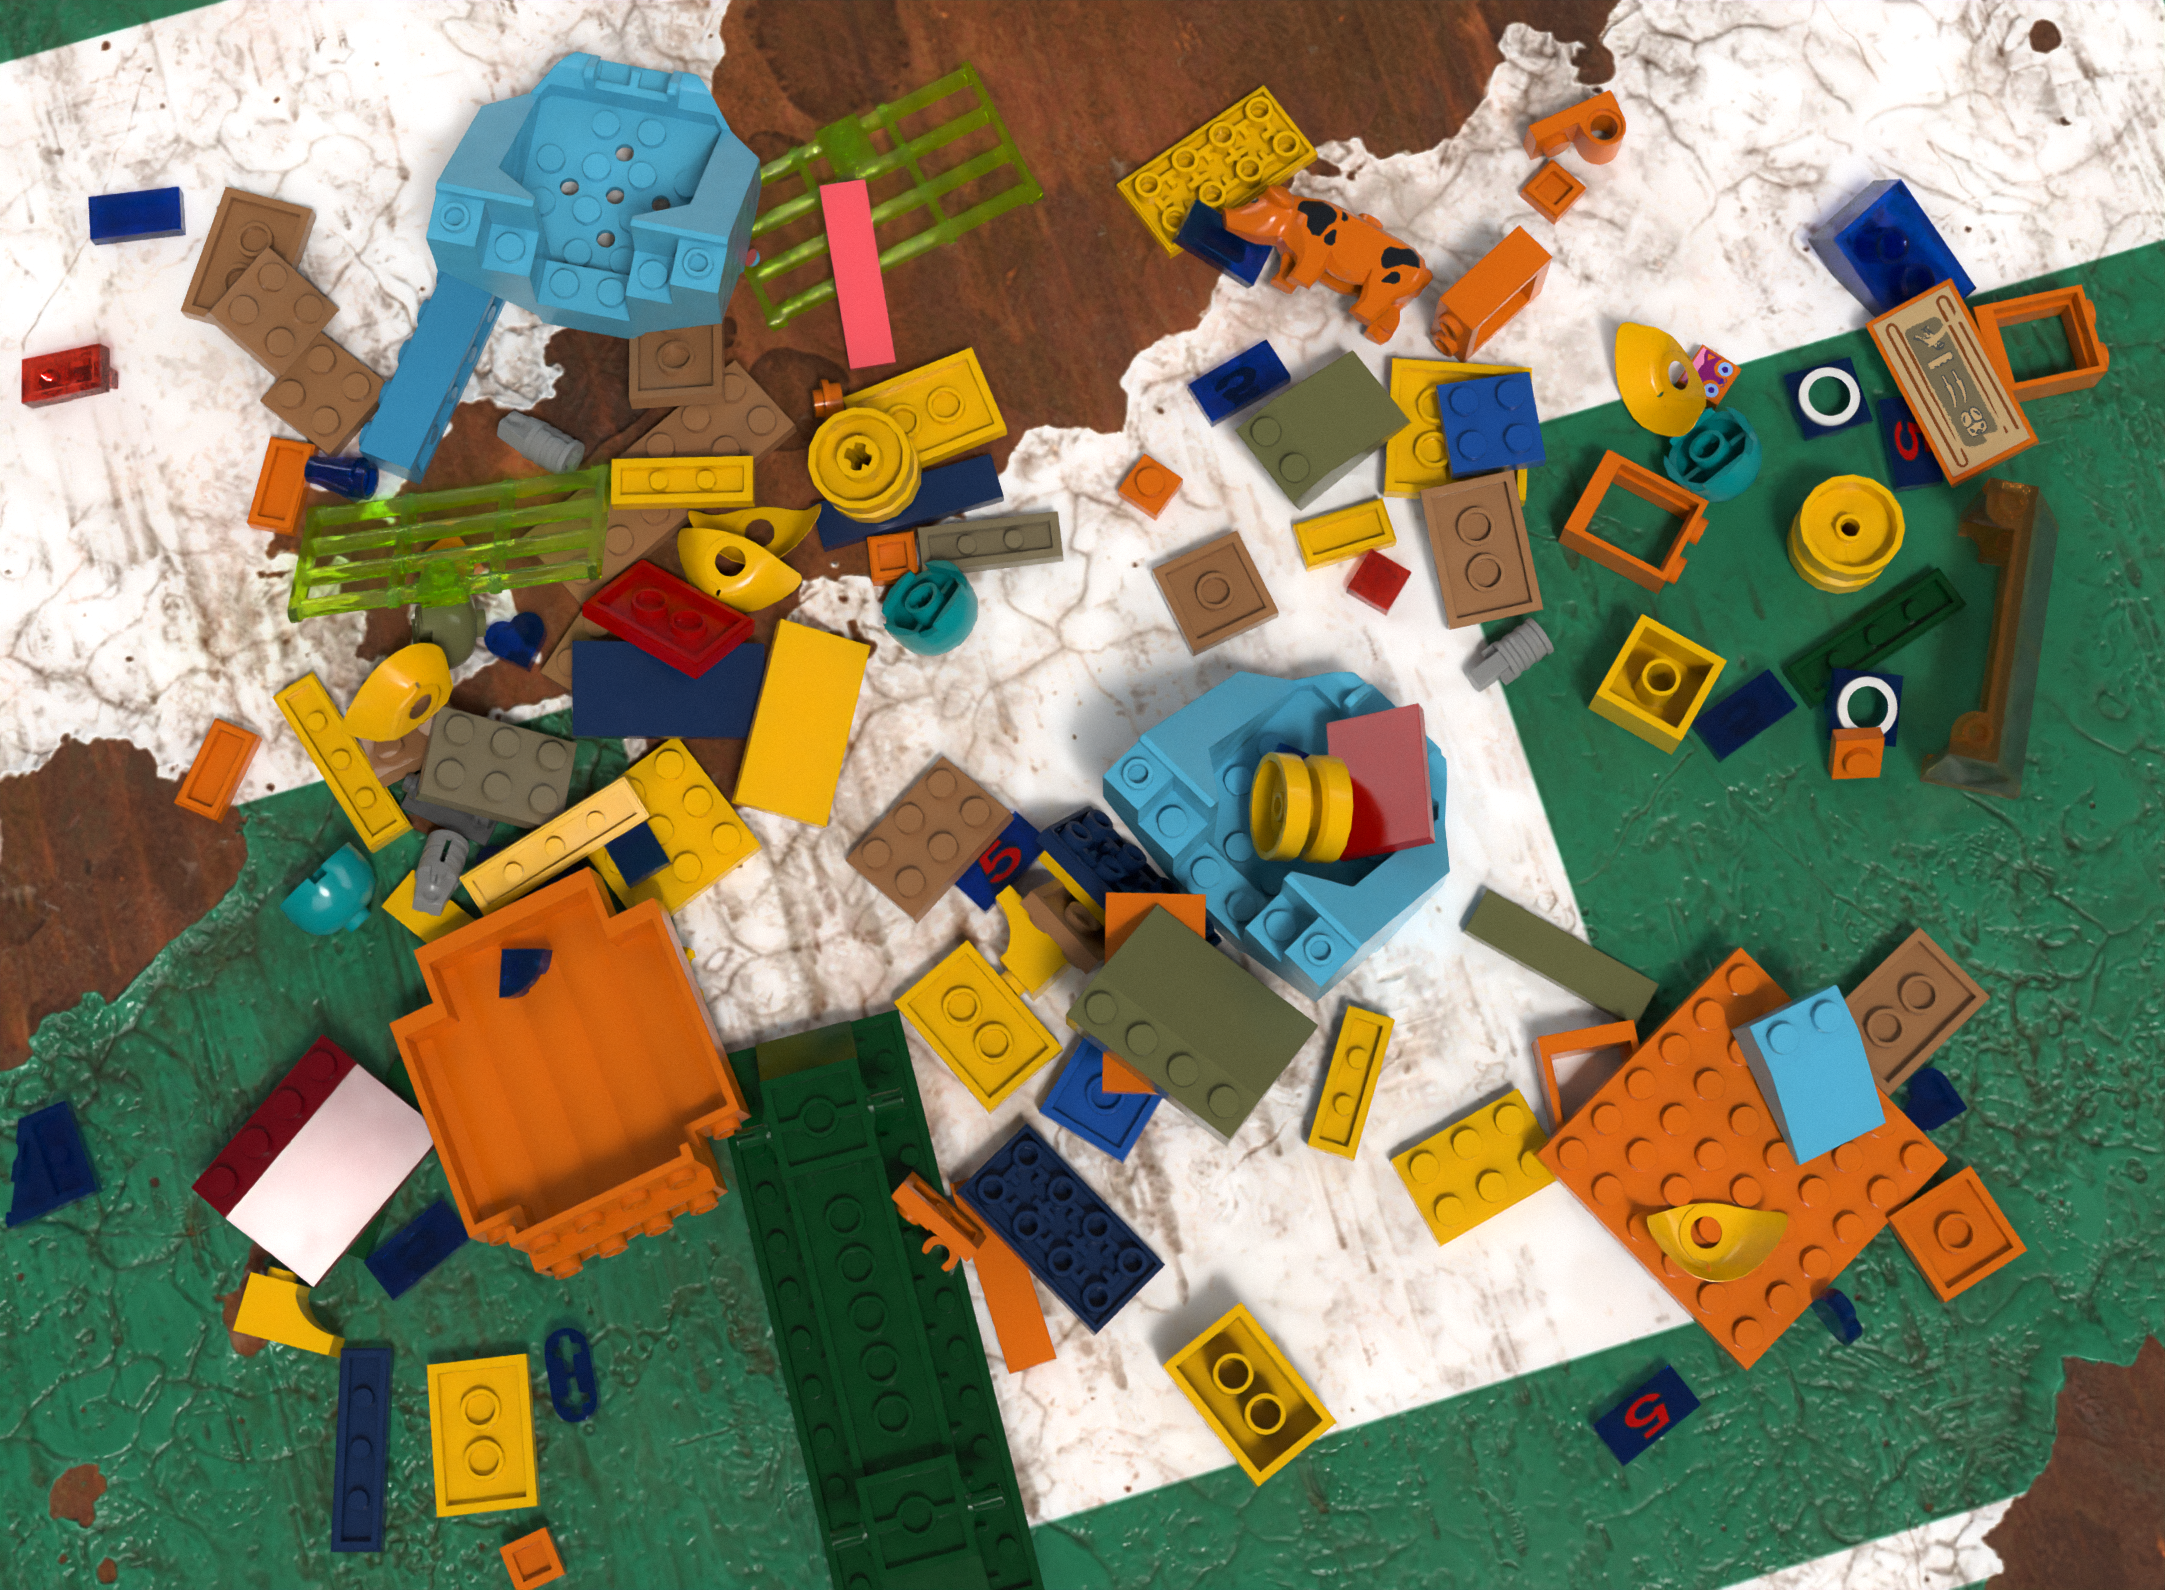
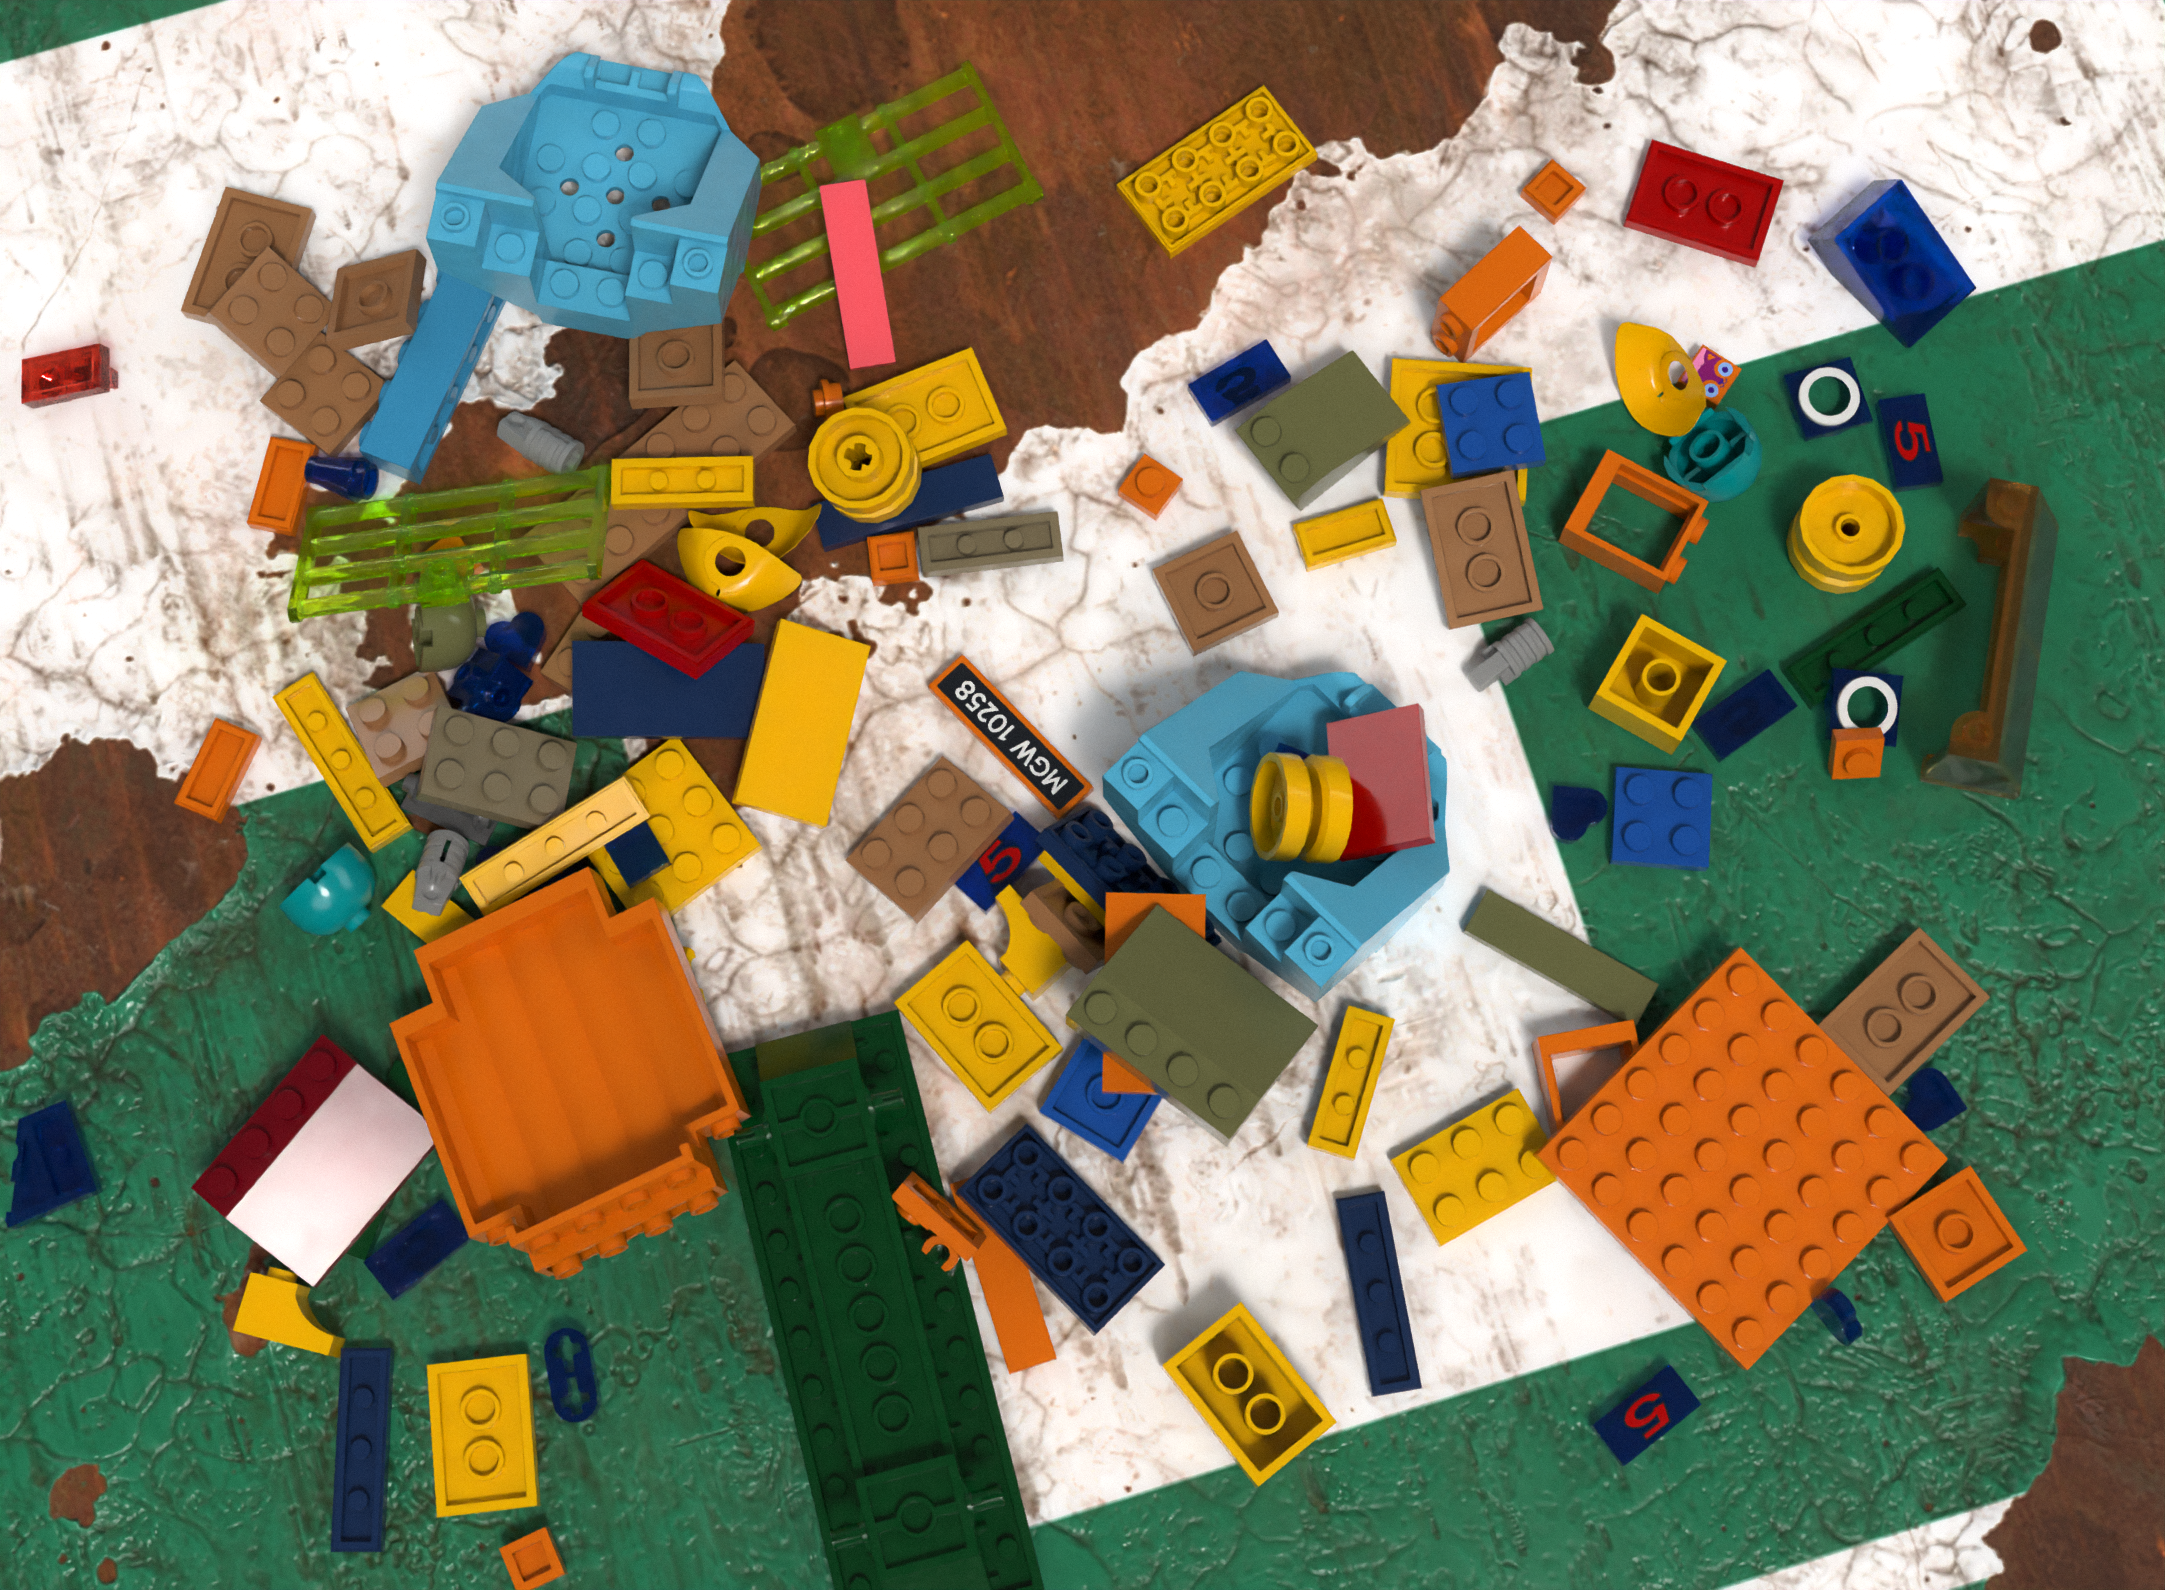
clear blue tile [88,187,186,246] -> none
yellow piece [341,643,453,742] -> none
clear blue tile [499,949,553,999] -> none
coral piece [745,249,760,267] -> none
teal cylinder [882,560,979,656] -> none
clear blue tile [1172,199,1273,289] -> none
orange animal [1222,184,1433,346] -> none
clear red plate [1346,549,1412,616] -> none
orange plate [1523,90,1626,165] -> none
yellow piece [1647,1203,1788,1282] -> none
medium azure slope [1731,985,1886,1165] -> none
tile [1865,278,2040,488] -> none
orange window [1970,284,2109,403] -> none
none -> medium nougat plate [325,249,427,353]
none -> clear blue brick [447,647,534,723]
none -> tile [928,654,1094,821]
none -> dark blue tile [1335,1191,1422,1397]
none -> clear blue tile [1549,785,1608,844]
none -> blue plate [1609,767,1713,872]
none -> red tile [1623,139,1784,268]

